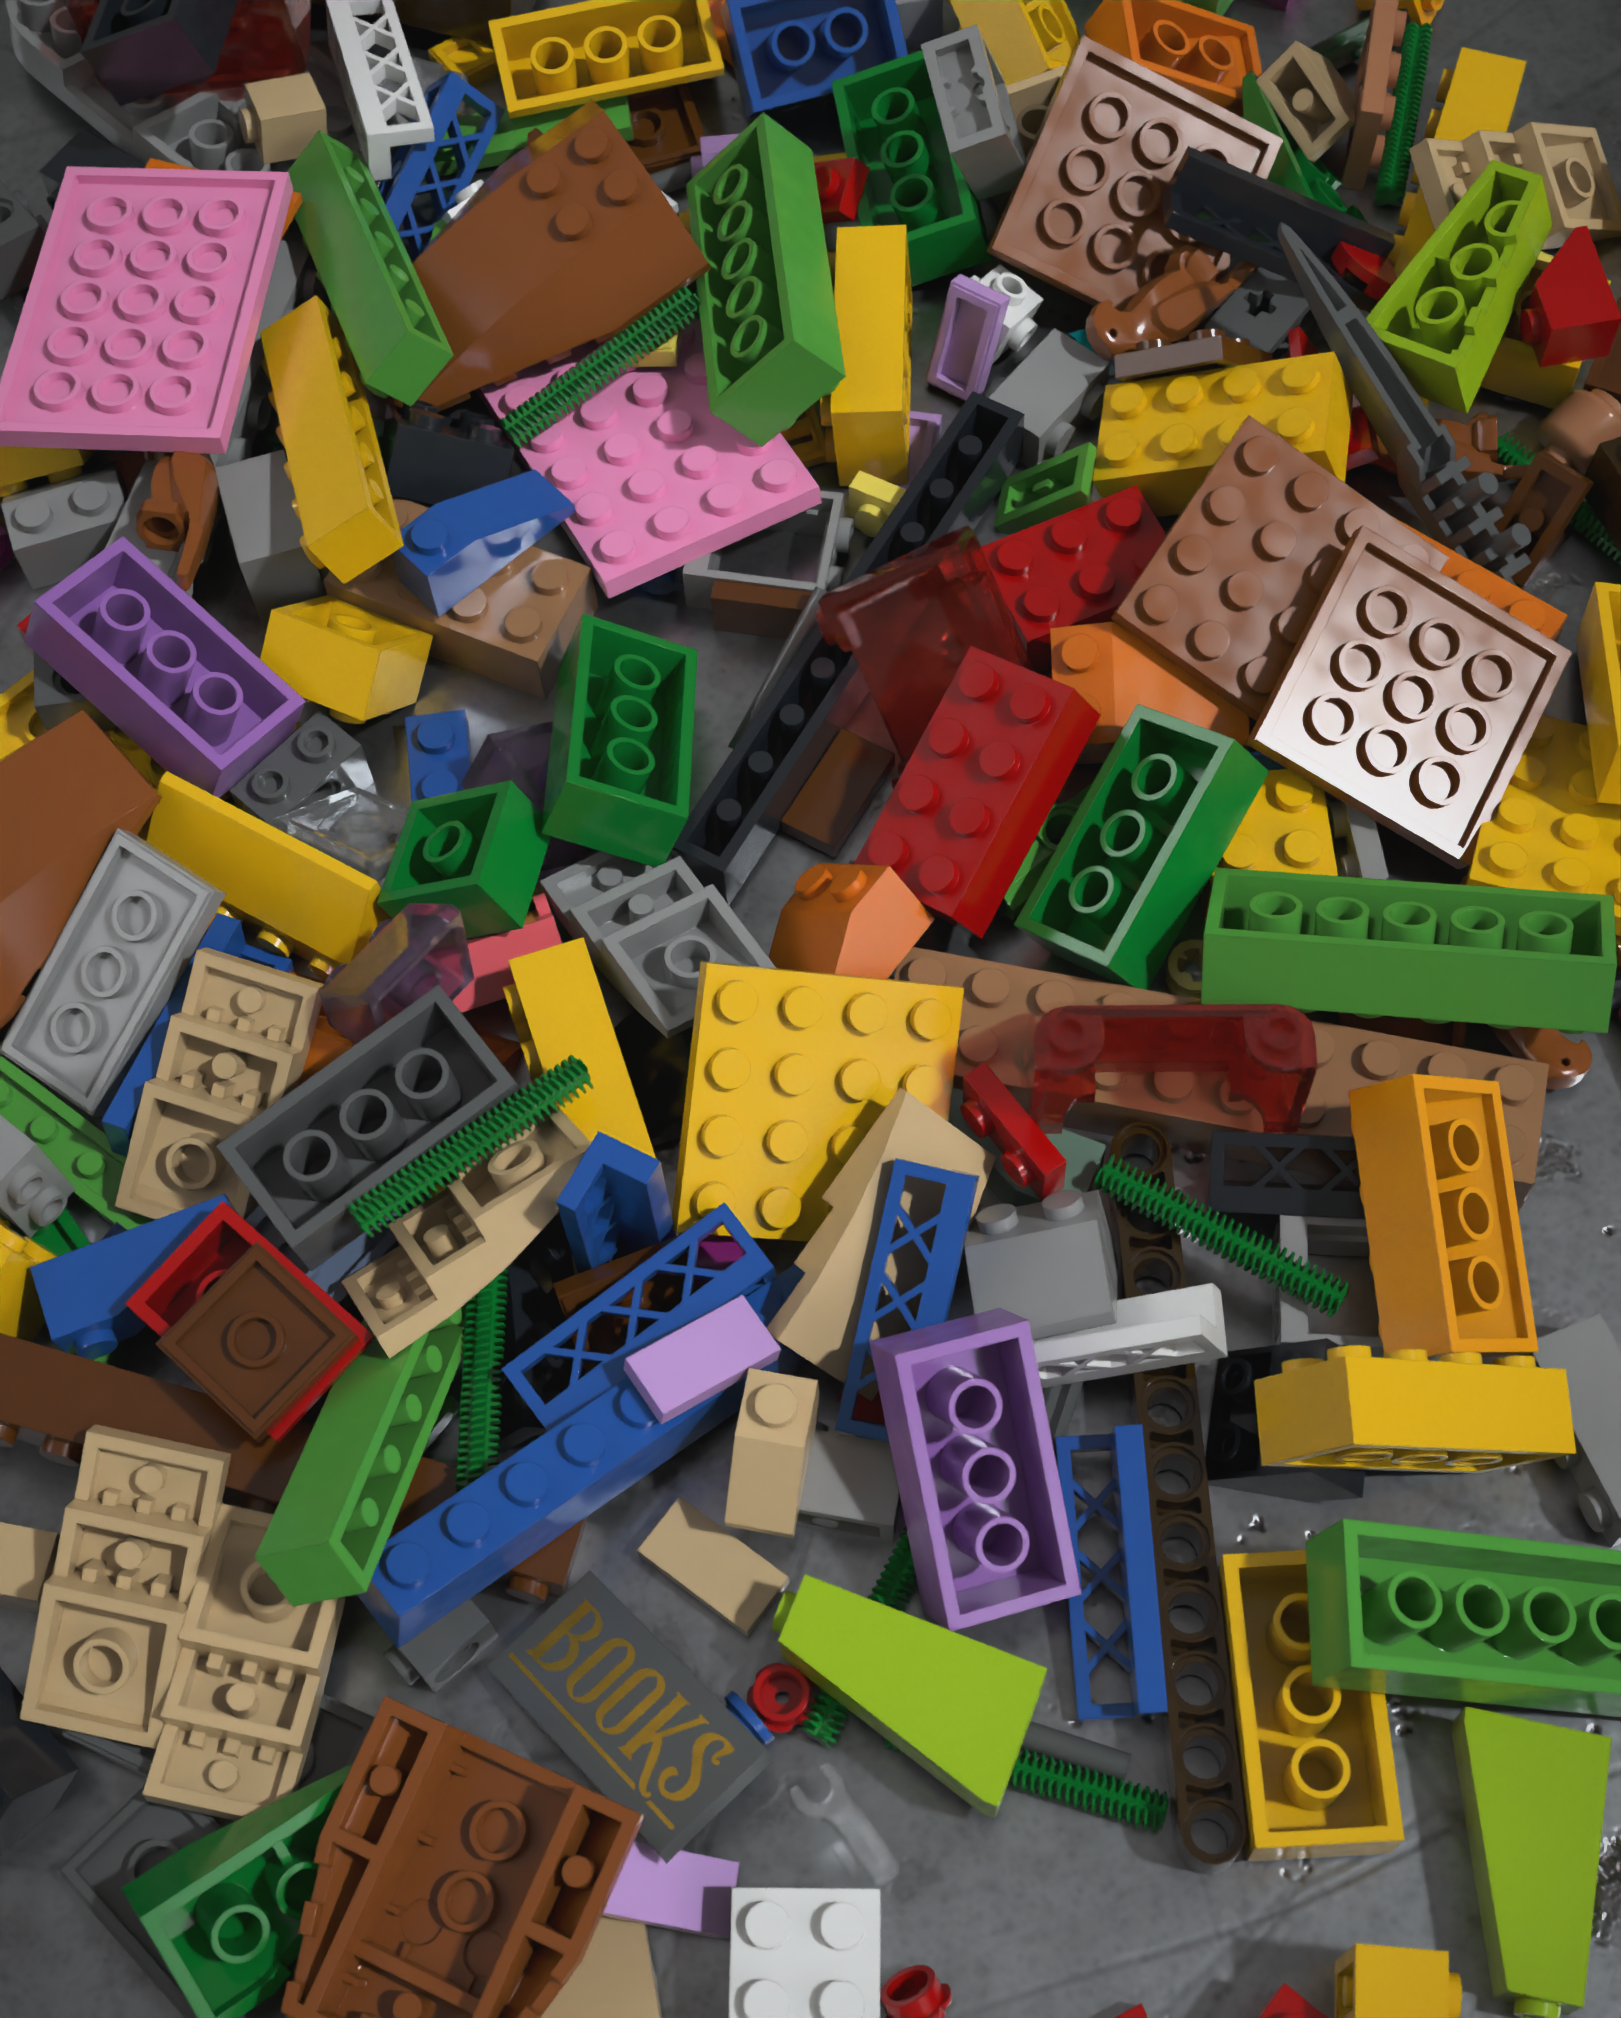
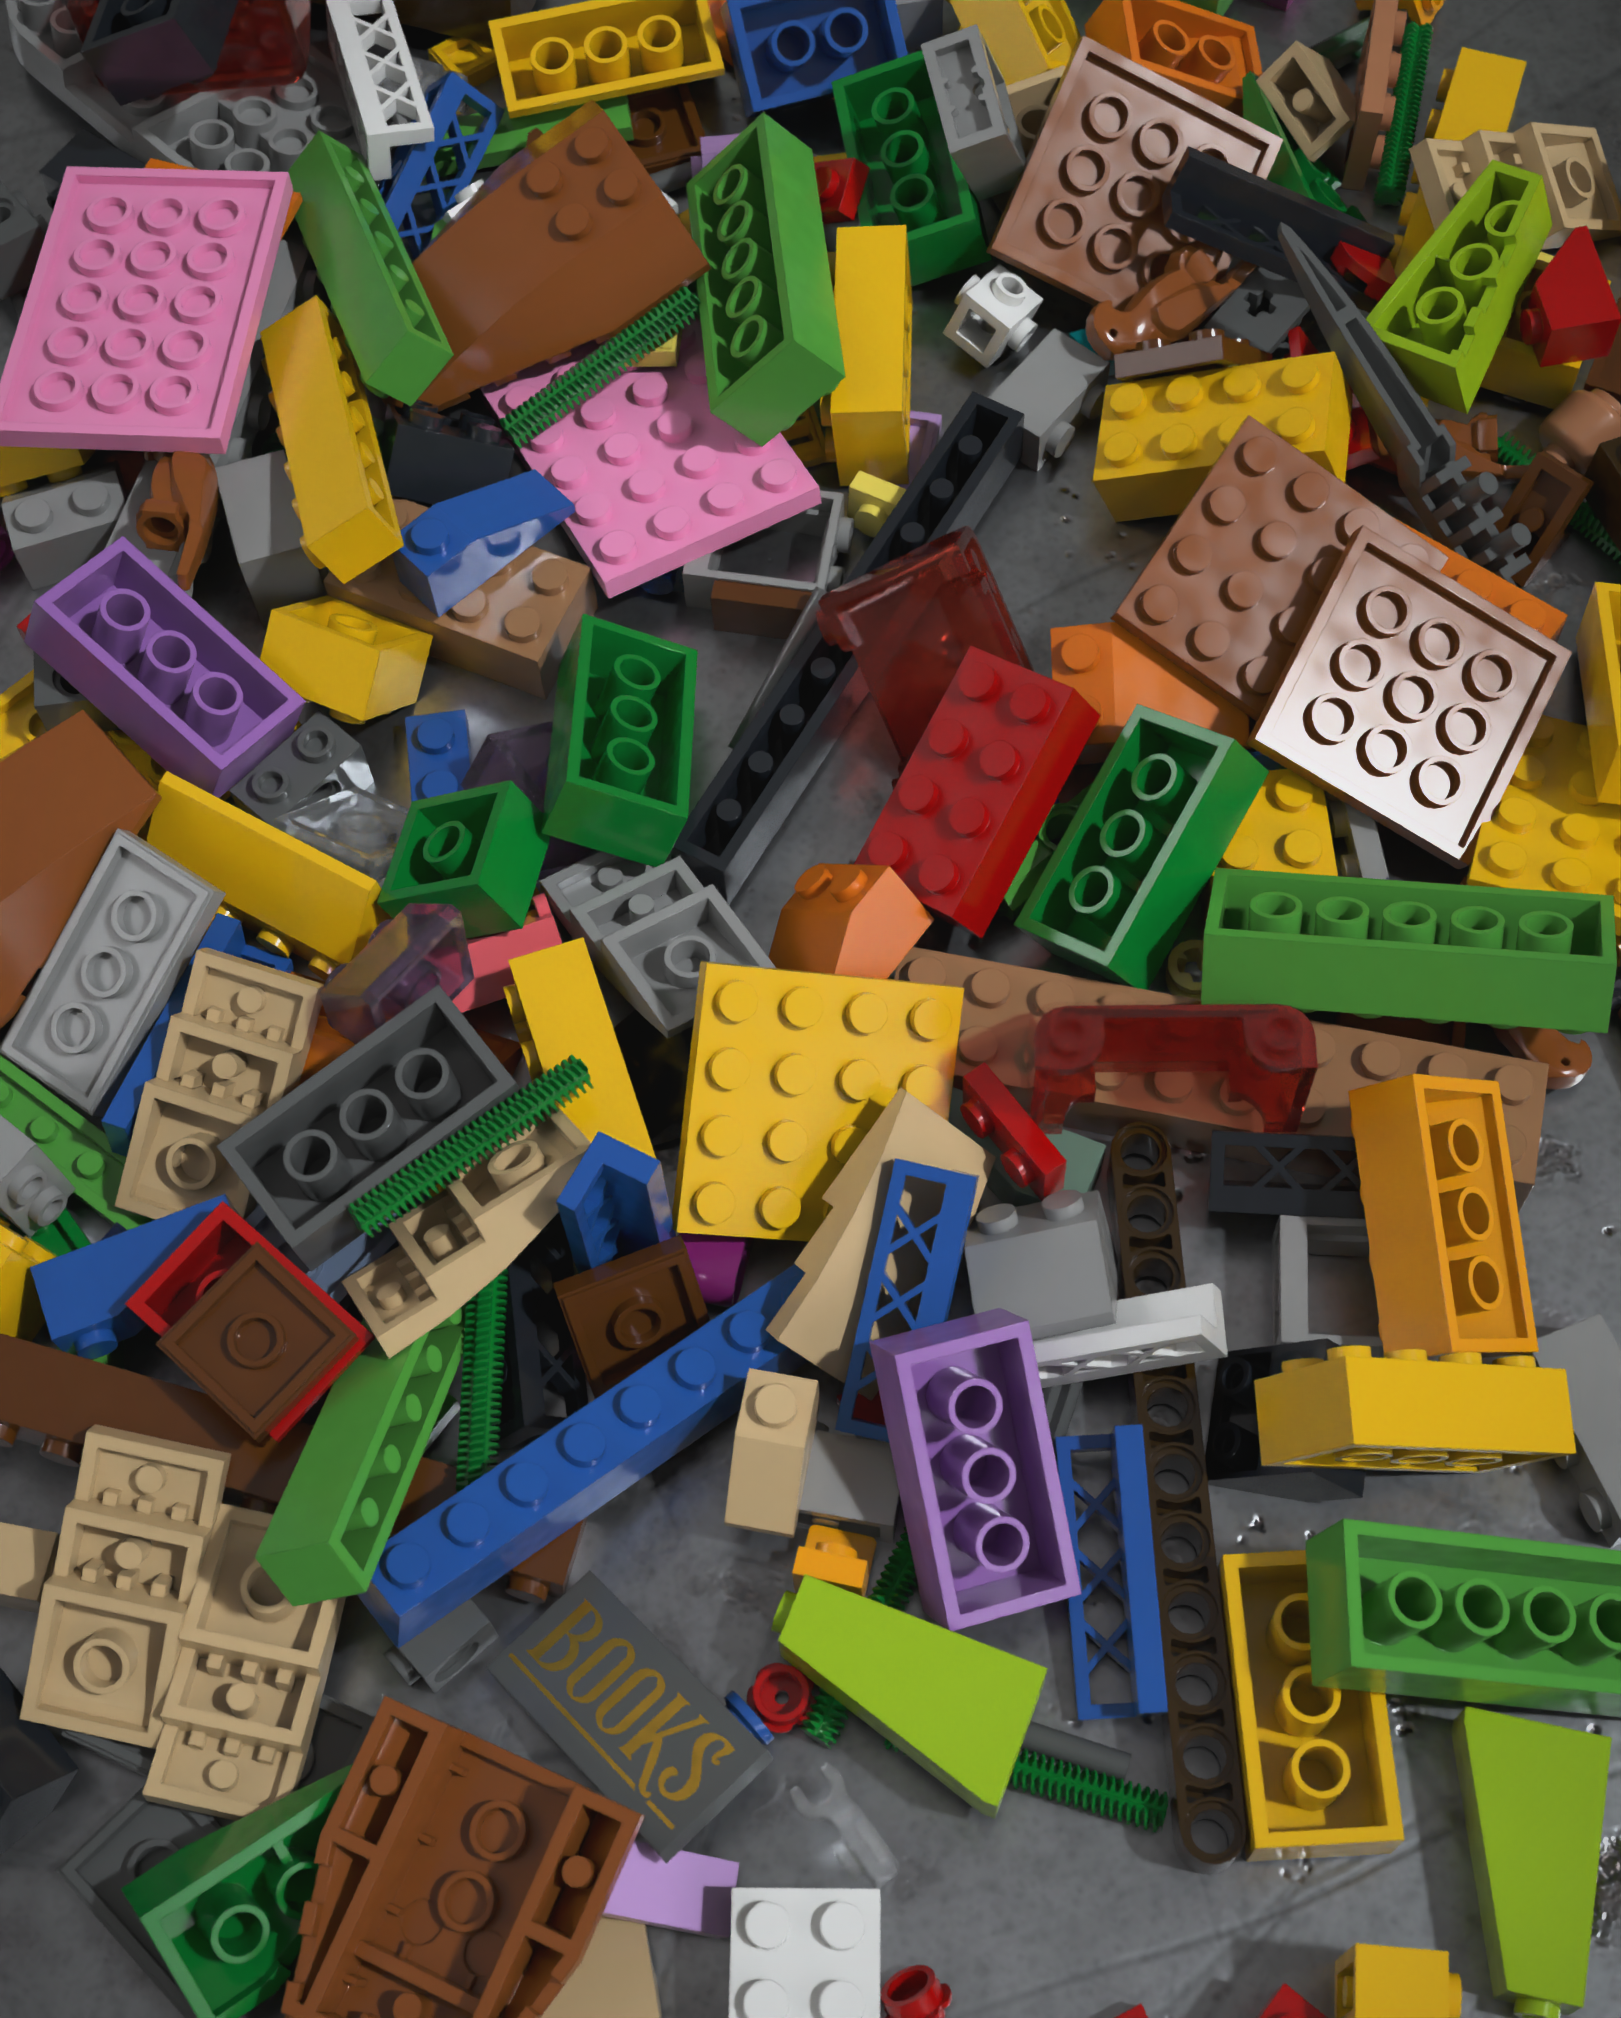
tan brick [238,73,327,165] -> none
blue fence [502,1202,776,1432] -> none
lavender tile [623,1295,781,1425] -> none
tan tile [637,1496,790,1638] -> none
reddish brown tile [781,728,895,858] -> none
lavender tile [925,274,1011,401] -> none
red brick [973,485,1166,674] -> none
bright green slope [994,442,1097,535] -> none
green axle [1094,1154,1350,1317] -> none
none -> light orange bracket [792,1524,876,1597]

